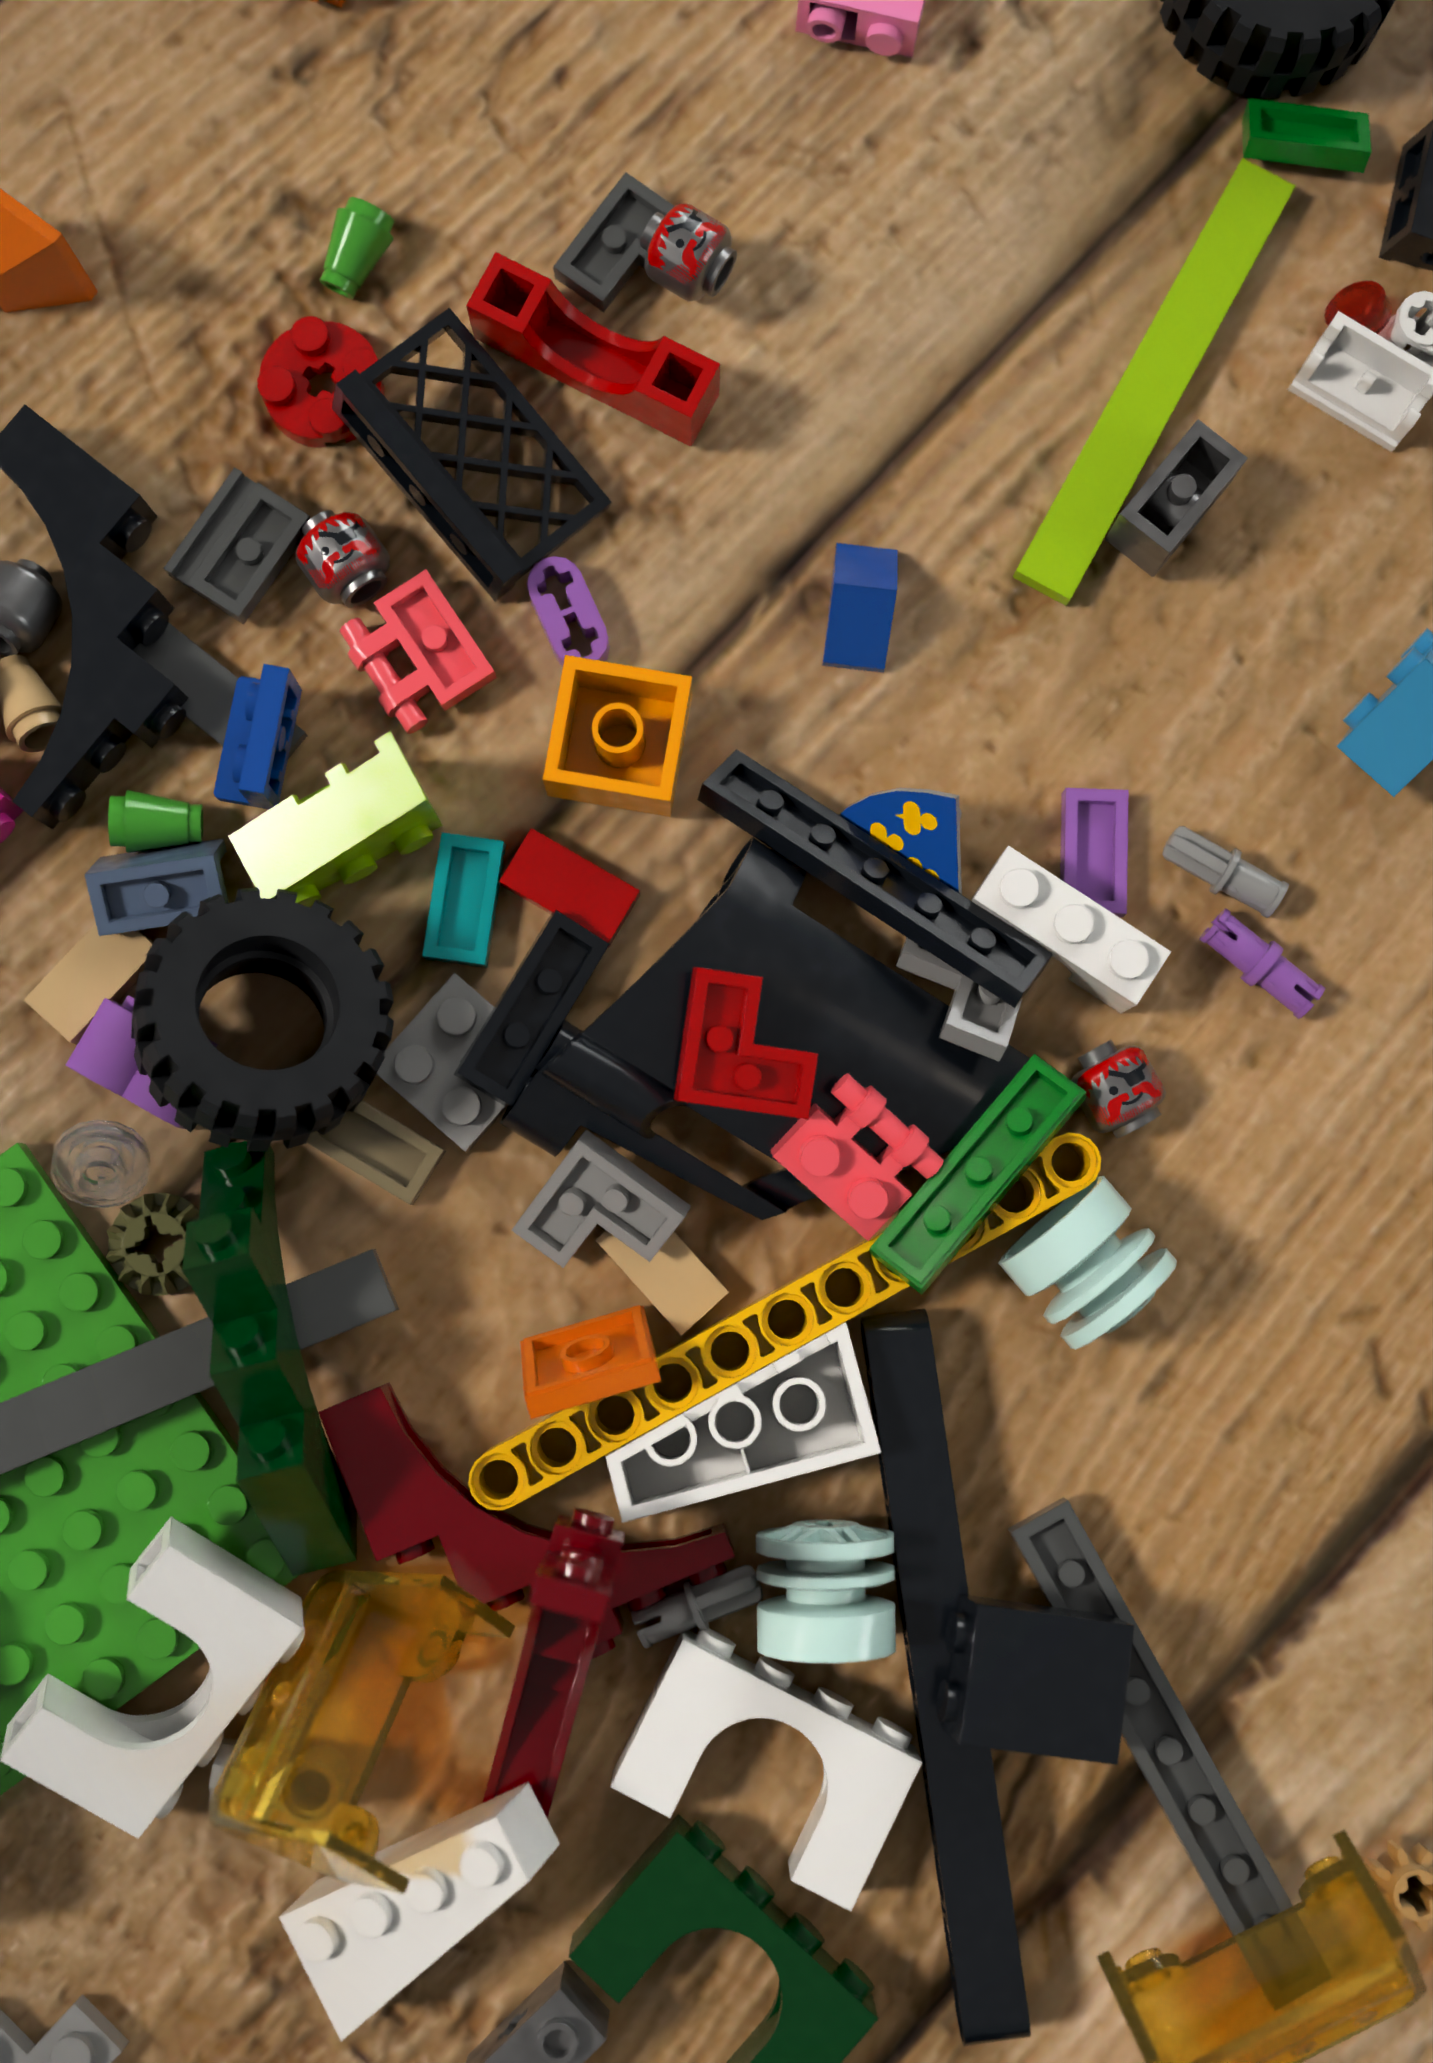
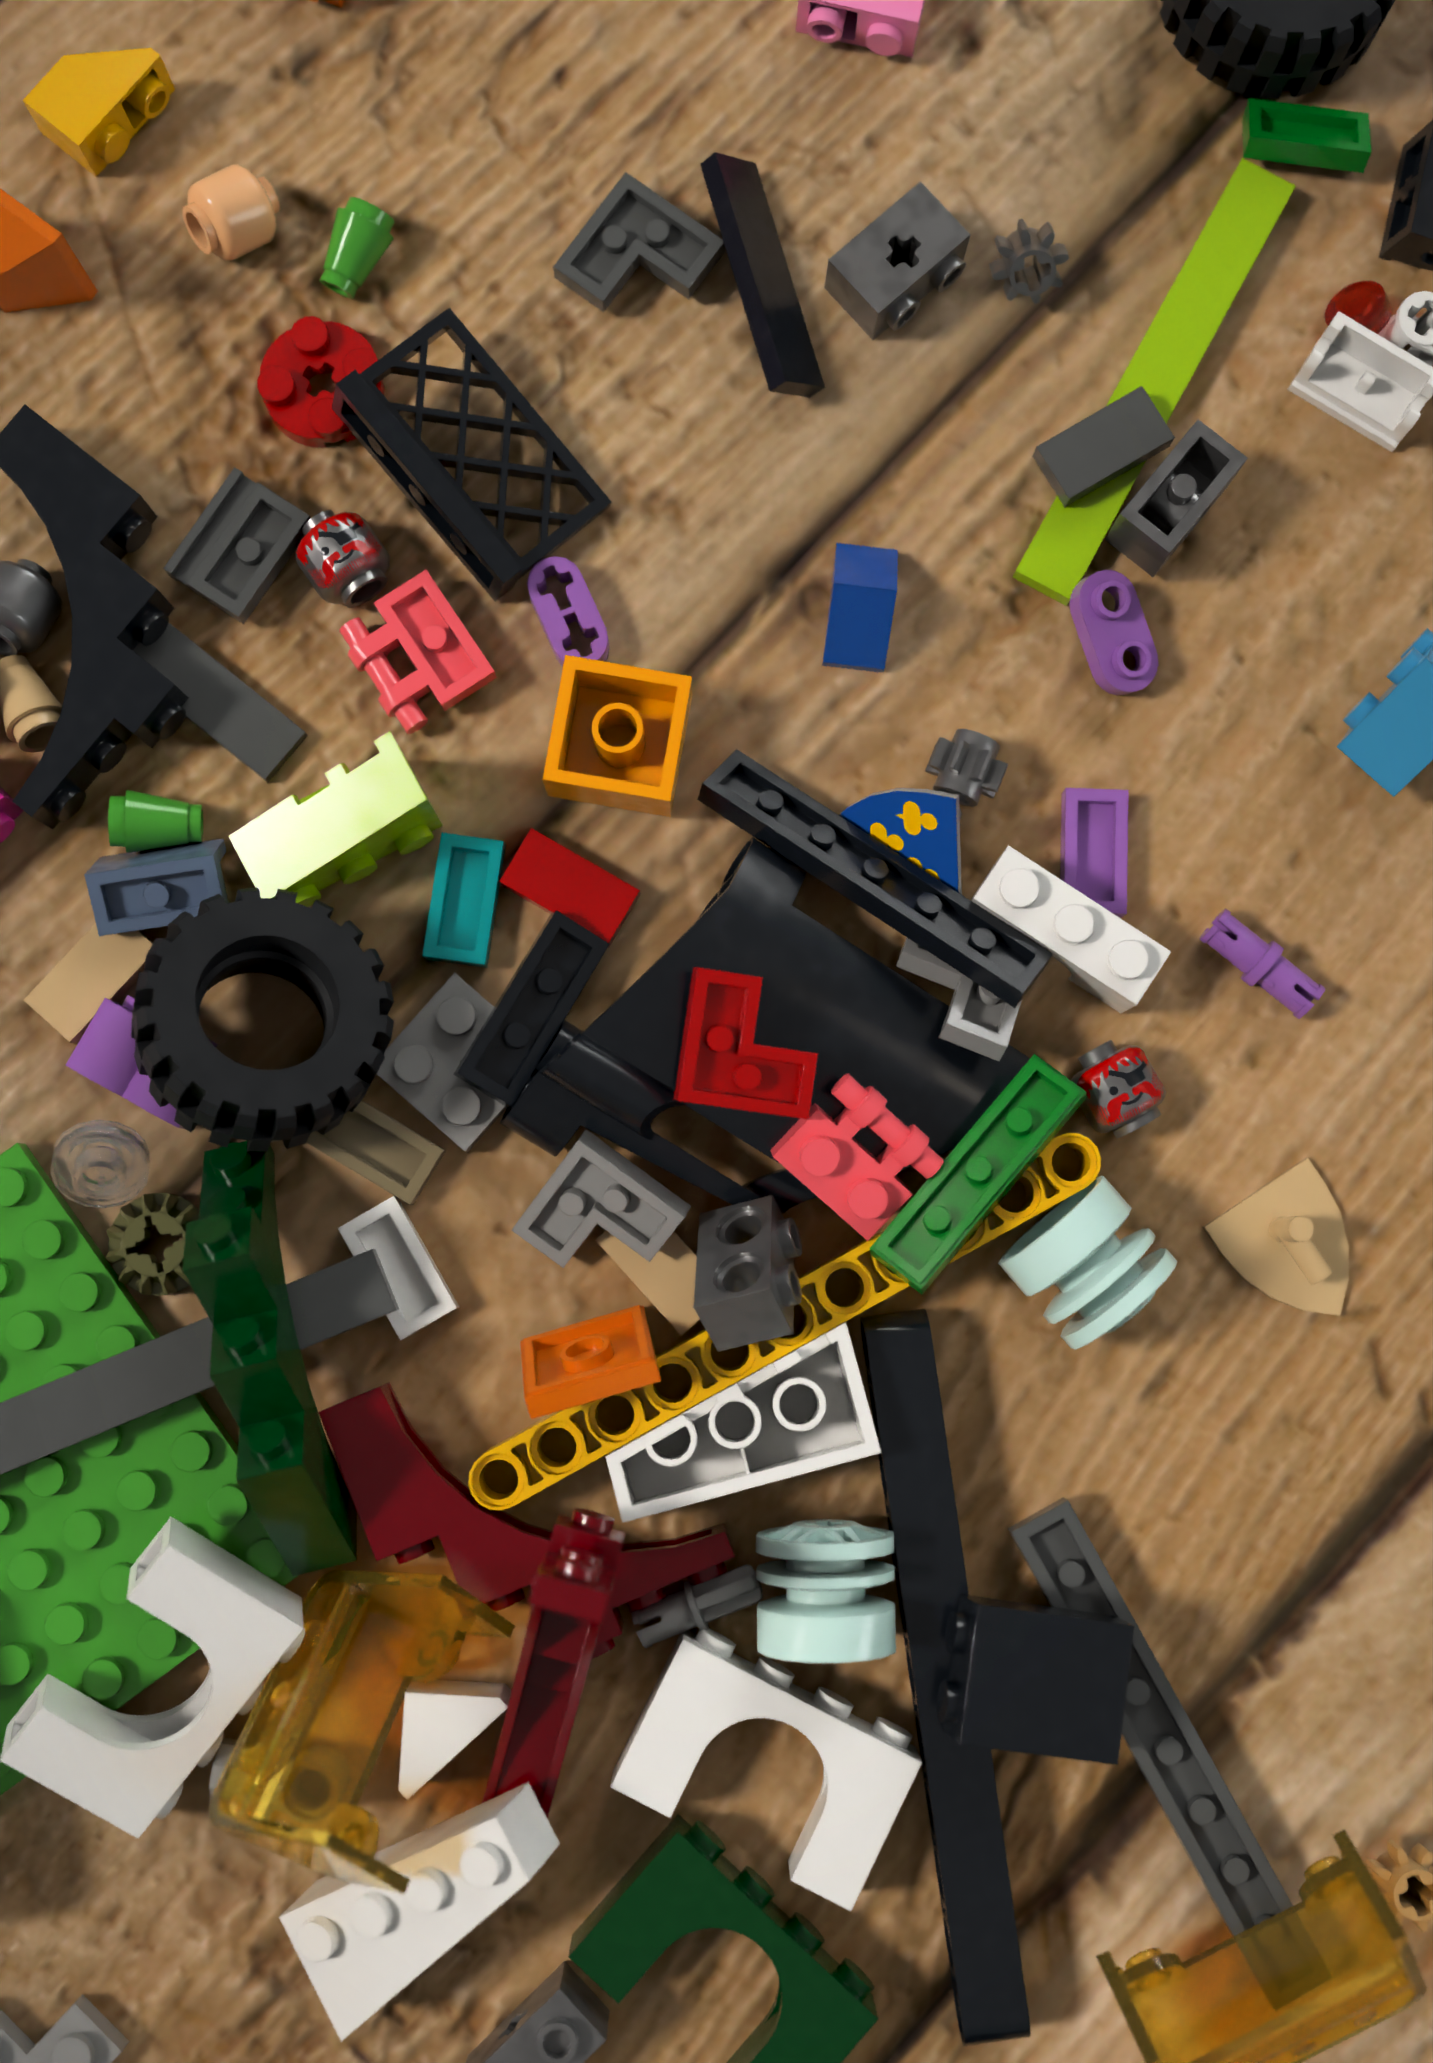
blue bracket [214,664,302,809] -> none
red arch [466,252,720,447] -> none
flat silver head [640,203,737,302] -> none
light grey axle [1162,826,1289,918] -> none
none -> yellow slope [22,48,175,177]
none -> light nougat head [182,164,280,261]
none -> white tile [338,1196,459,1340]
none -> white slope [398,1679,512,1800]
none -> flat silver brick [694,1195,802,1352]
none -> black tile [701,152,825,397]
none -> flat silver brick [824,181,970,340]
none -> flat silver gear [925,729,1008,807]
none -> flat silver gear [989,219,1069,304]
none -> dark grey tile [1033,386,1175,507]
none -> medium lavender plate [1070,570,1158,695]
none -> tan shield [1203,1158,1349,1316]

